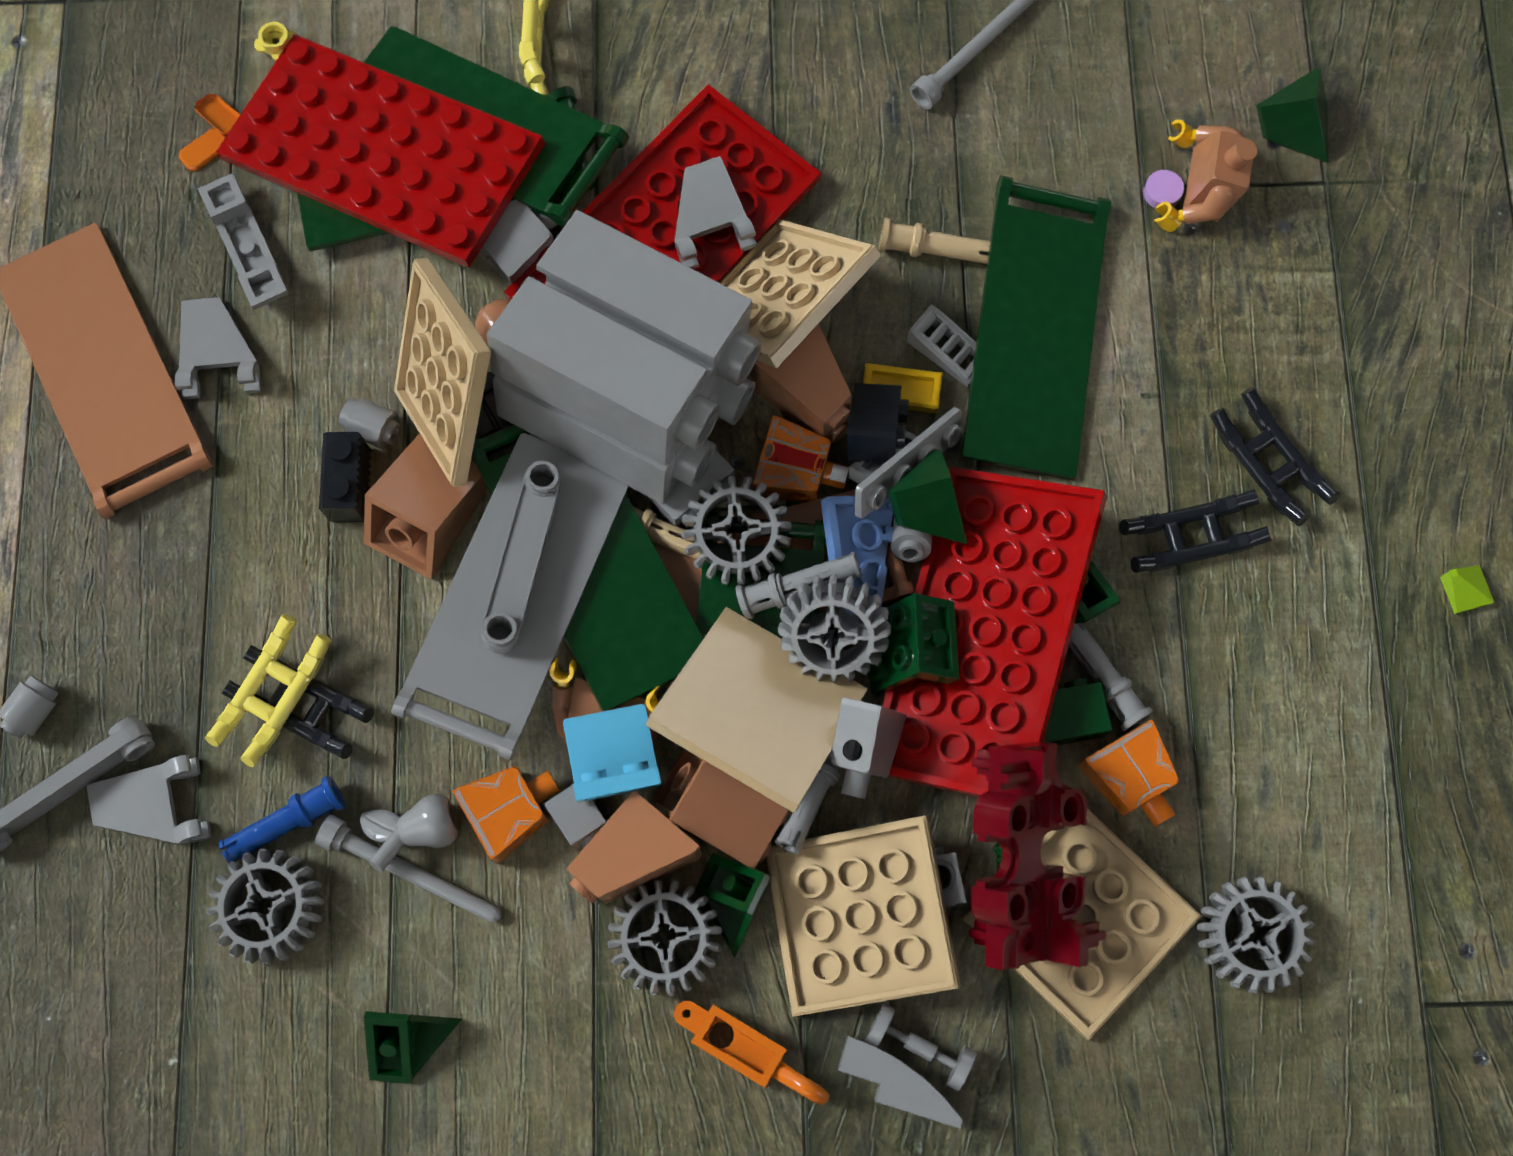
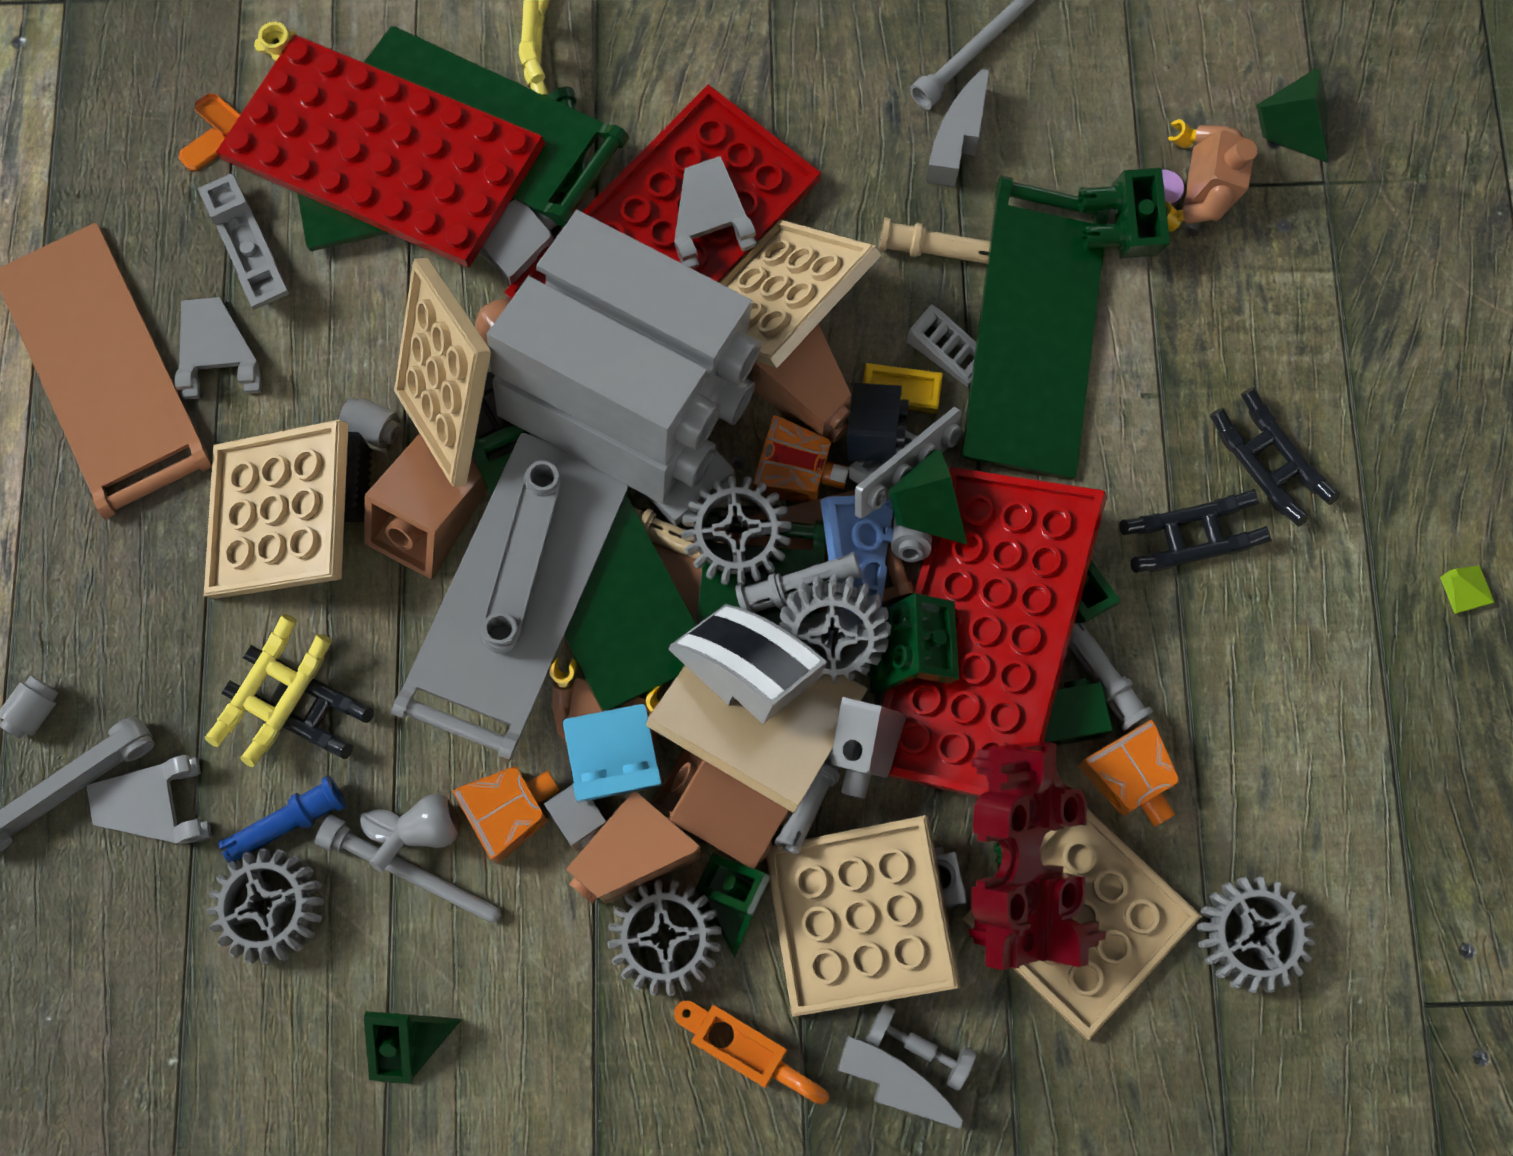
none -> tan tile [204,420,348,599]
none -> slope [668,604,827,724]
none -> light grey slope [925,69,989,187]
none -> dark green brick [1078,168,1170,259]

